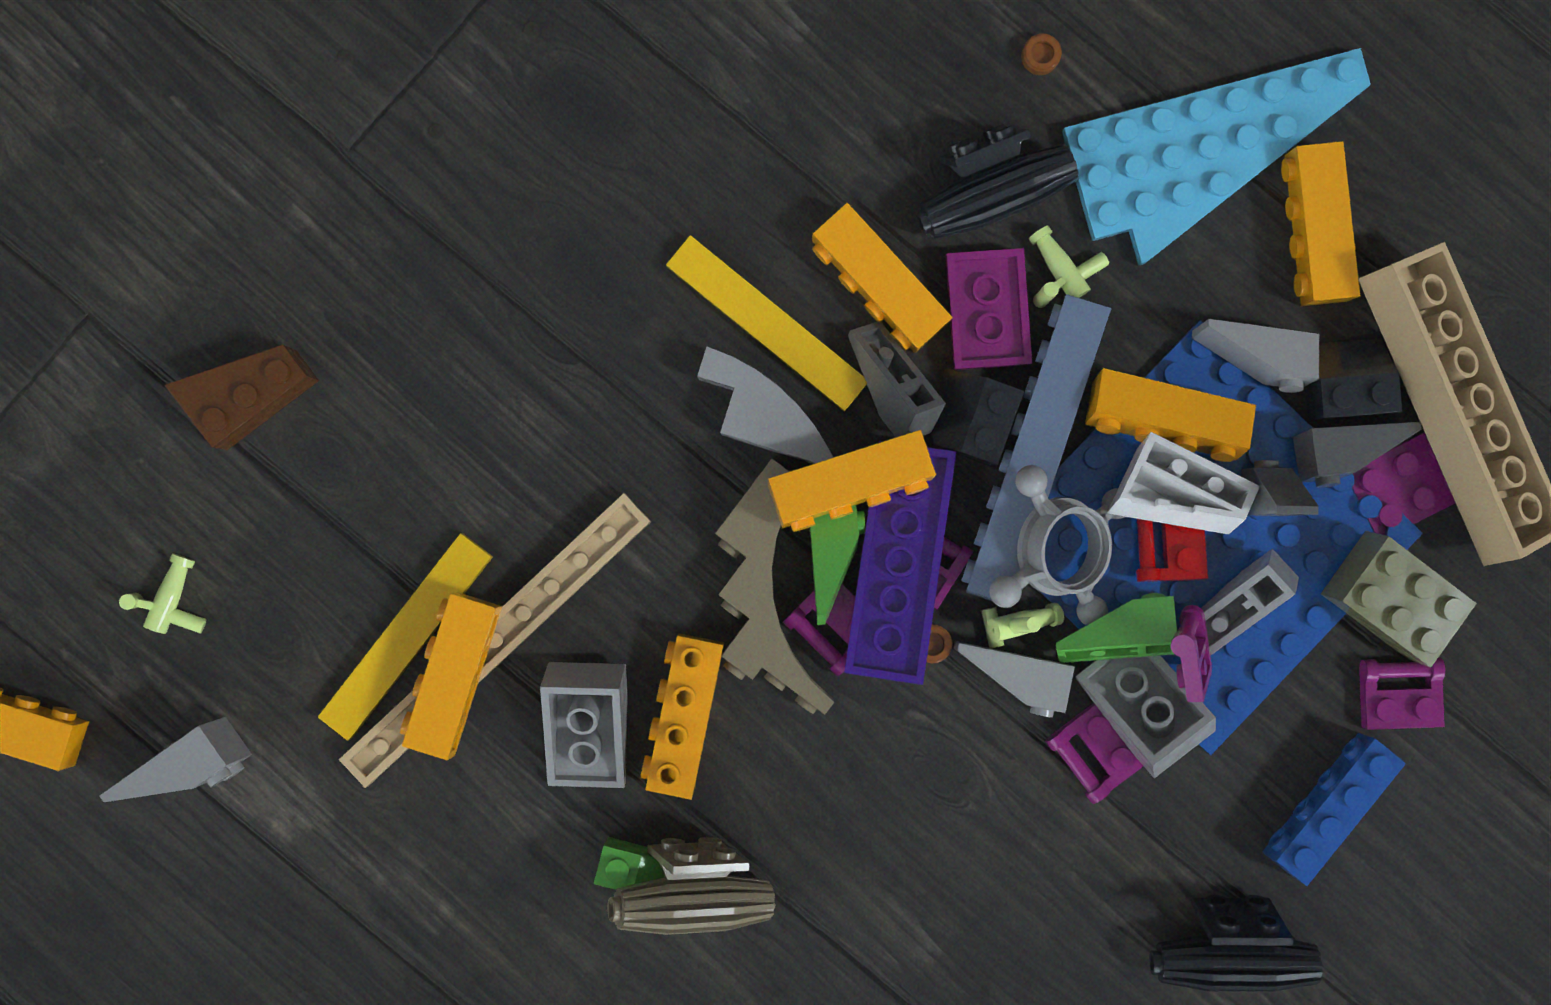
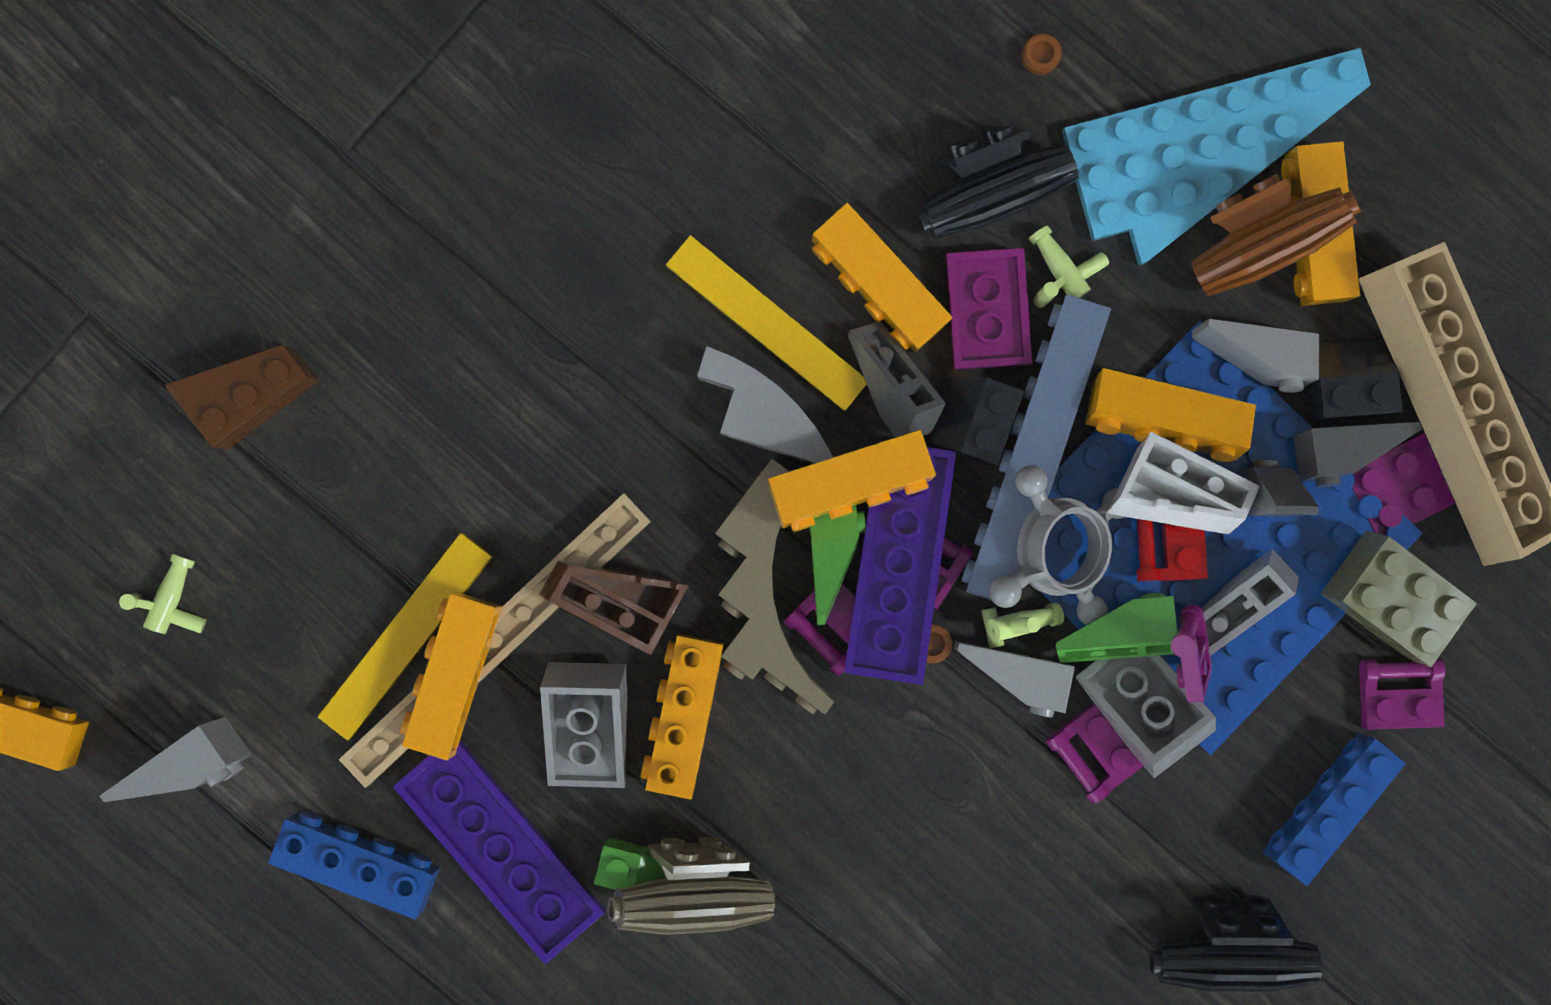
none -> blue brick [268,811,440,919]
none -> dark purple plate [393,740,606,965]
none -> reddish brown wedge [539,560,689,655]
none -> dark orange plate [1191,174,1362,296]

